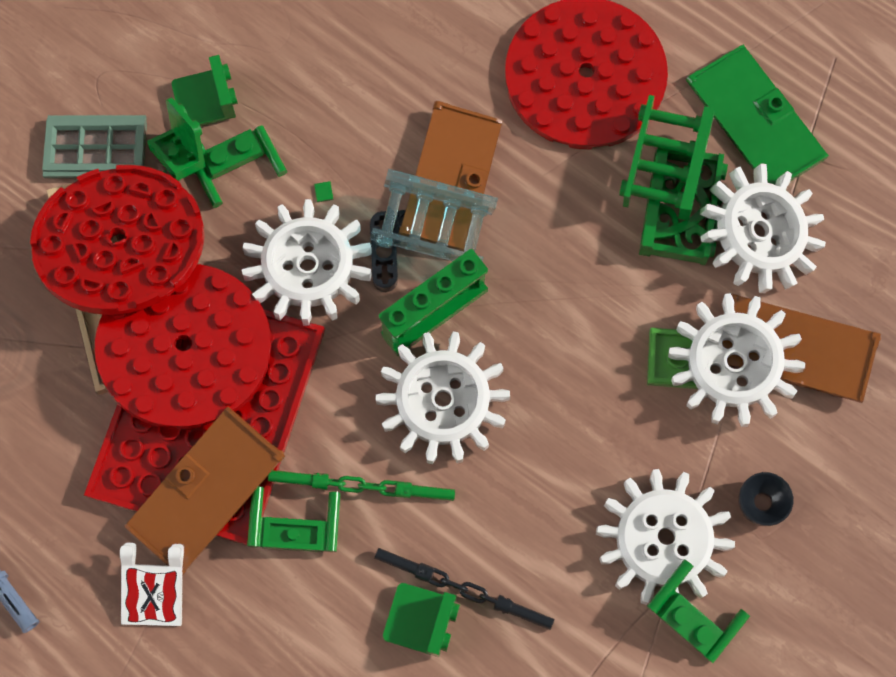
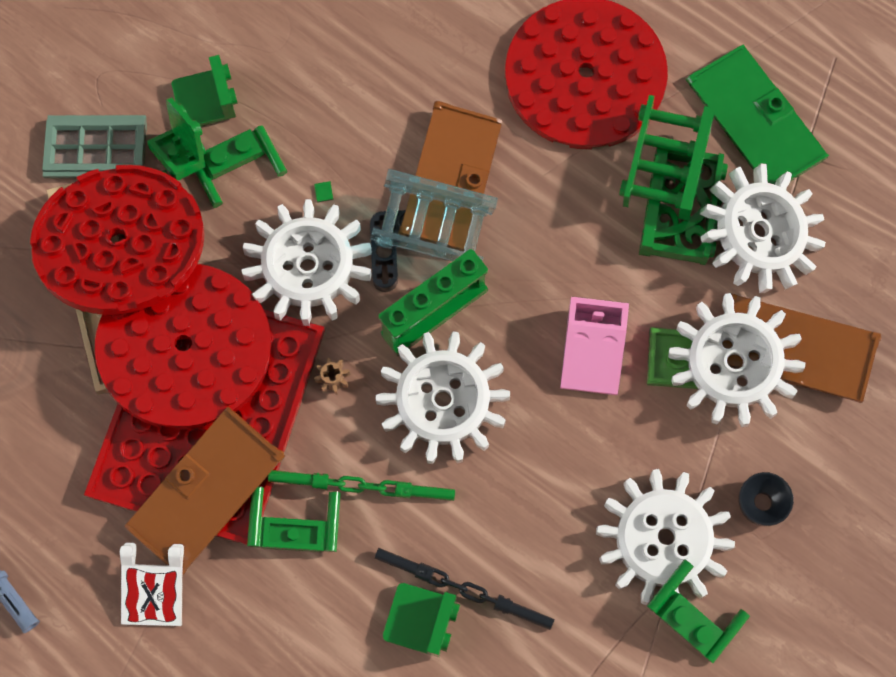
none -> medium nougat gear [314,358,351,395]
none -> bright pink slope [560,297,629,395]

